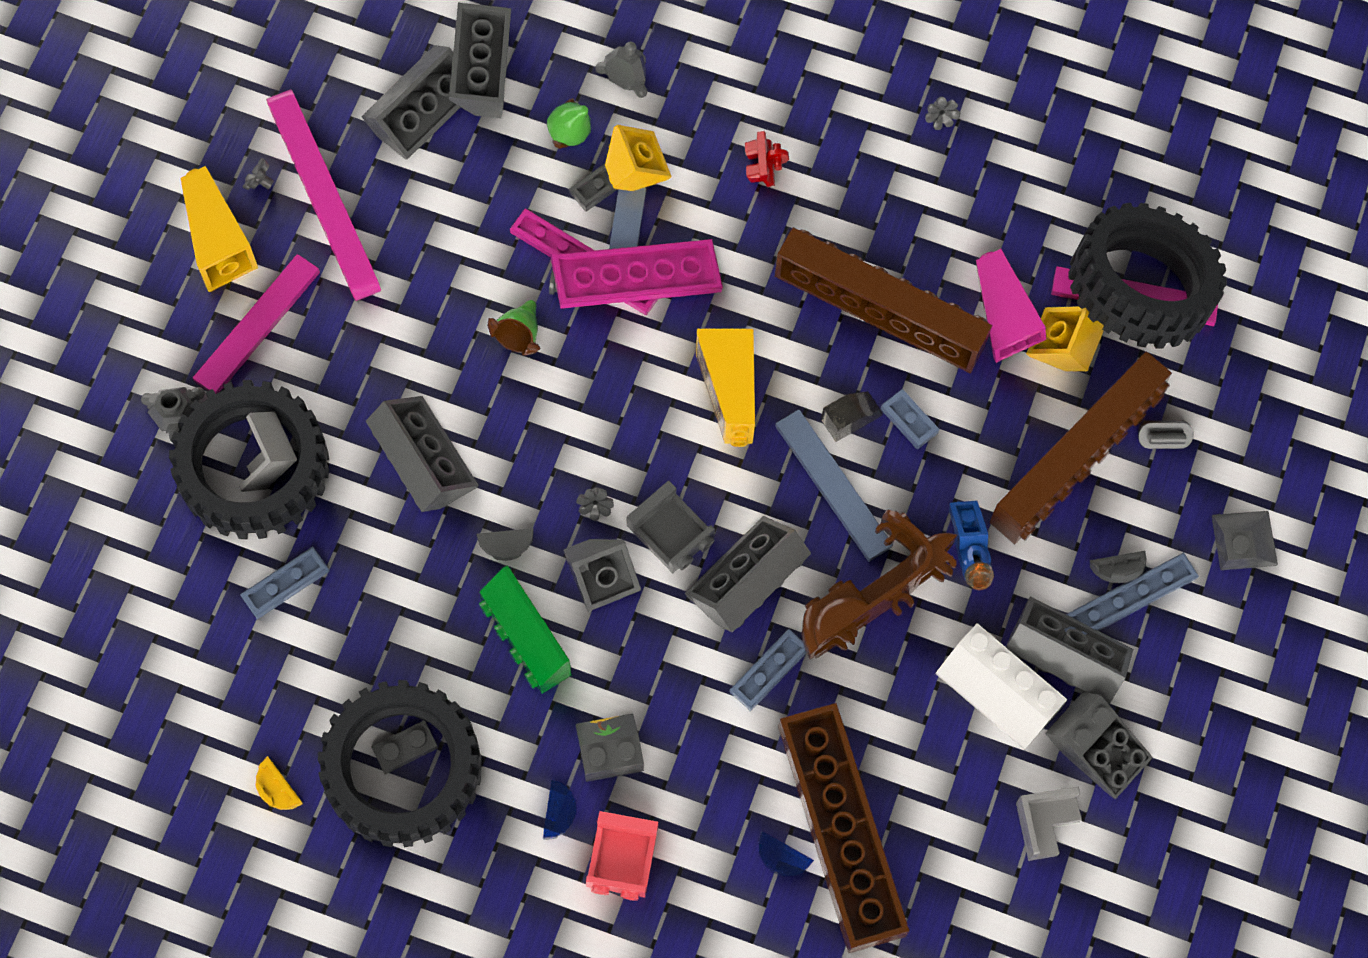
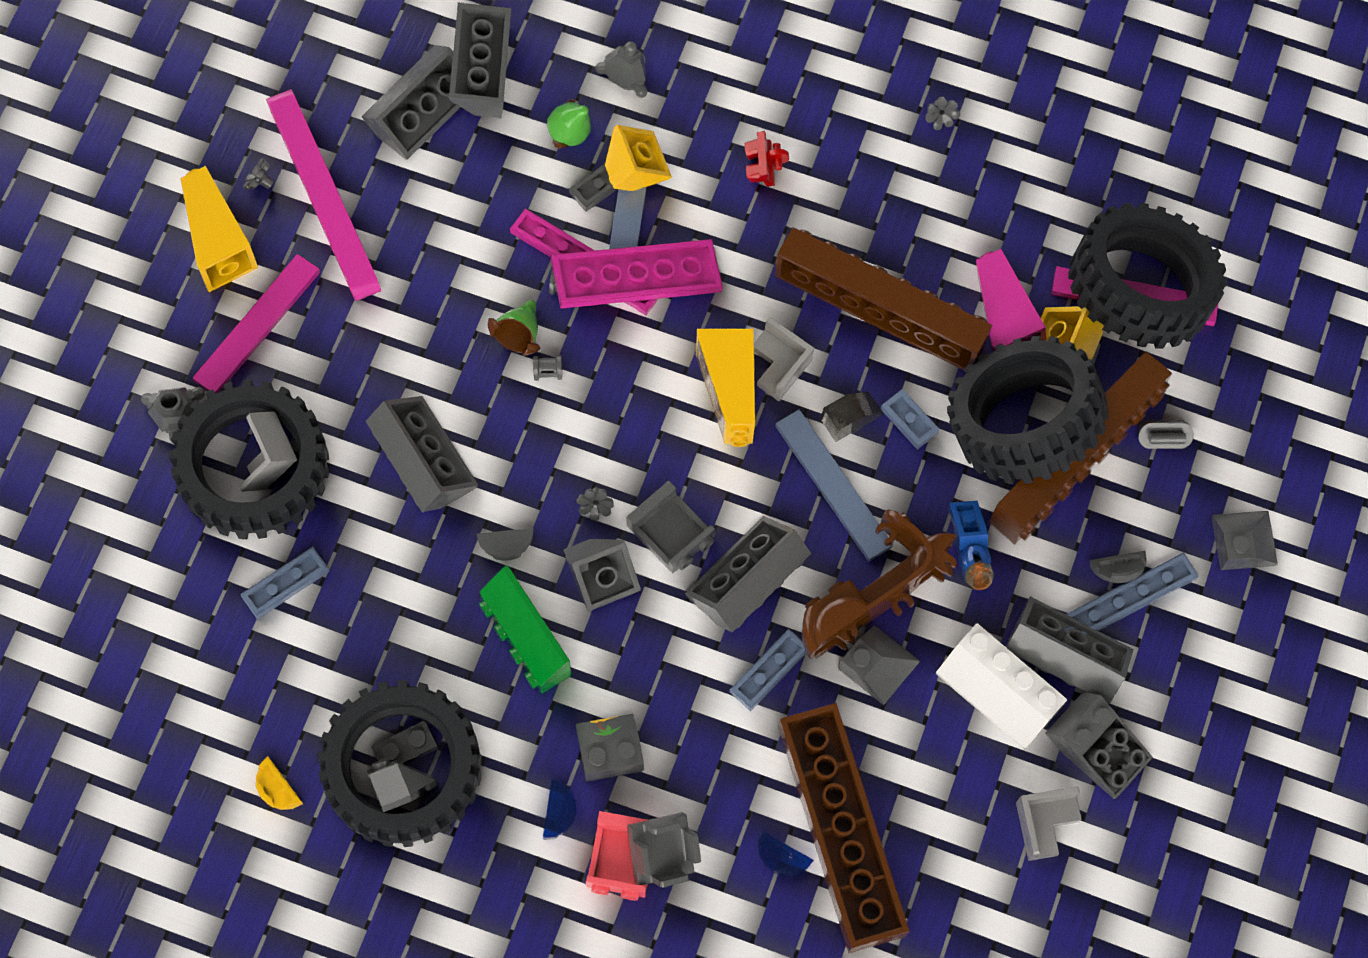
none -> dark grey slope [367,758,438,812]
none -> dark grey bush [533,355,562,381]
none -> dark grey panel [627,812,701,887]
none -> light grey panel [754,317,814,401]
none -> dark grey slope [838,625,920,705]
none -> black tyre [947,336,1109,484]

